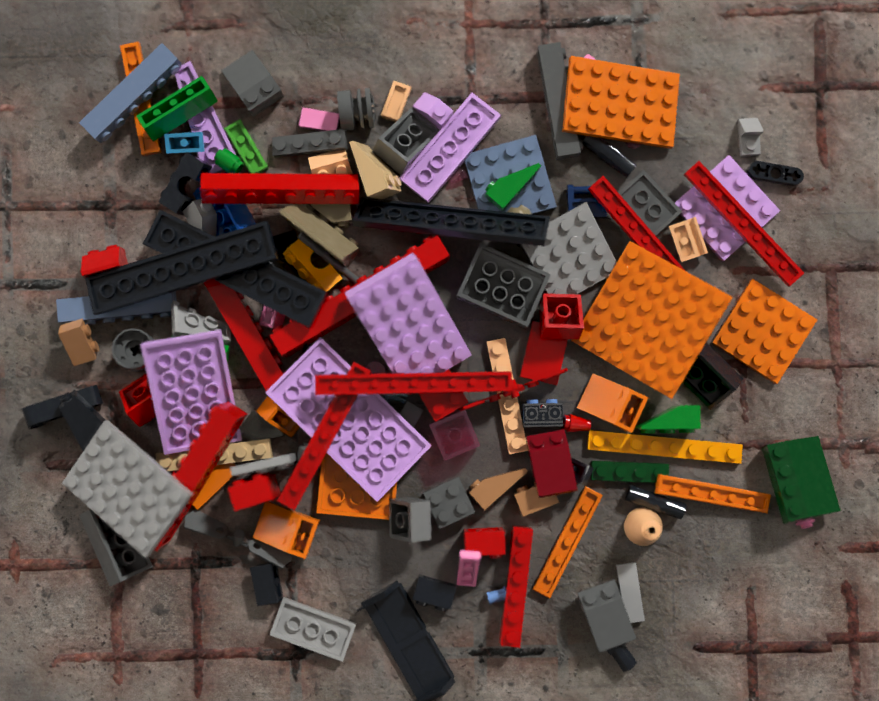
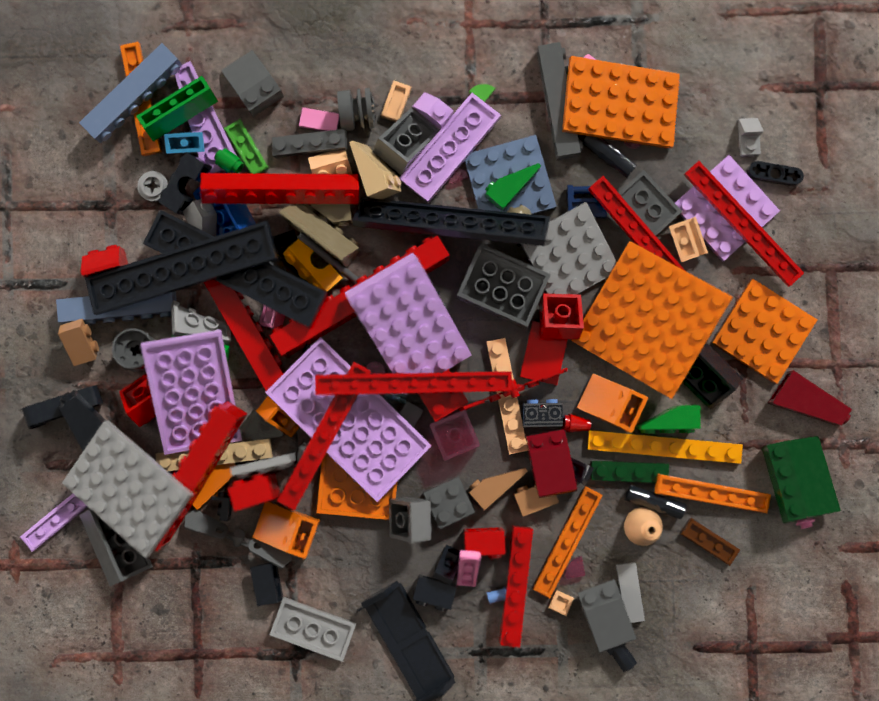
none -> lavender tile [20,494,88,552]
none -> light grey gear [137,171,168,202]
none -> black bracket [211,492,233,521]
none -> black slope [433,545,460,585]
none -> bright green tile [469,84,495,102]
none -> light nougat tile [548,590,574,616]
none -> clear pink tile [565,556,585,579]
none -> reddish brown tile [680,518,740,566]
none -> dark red slope [767,370,852,425]

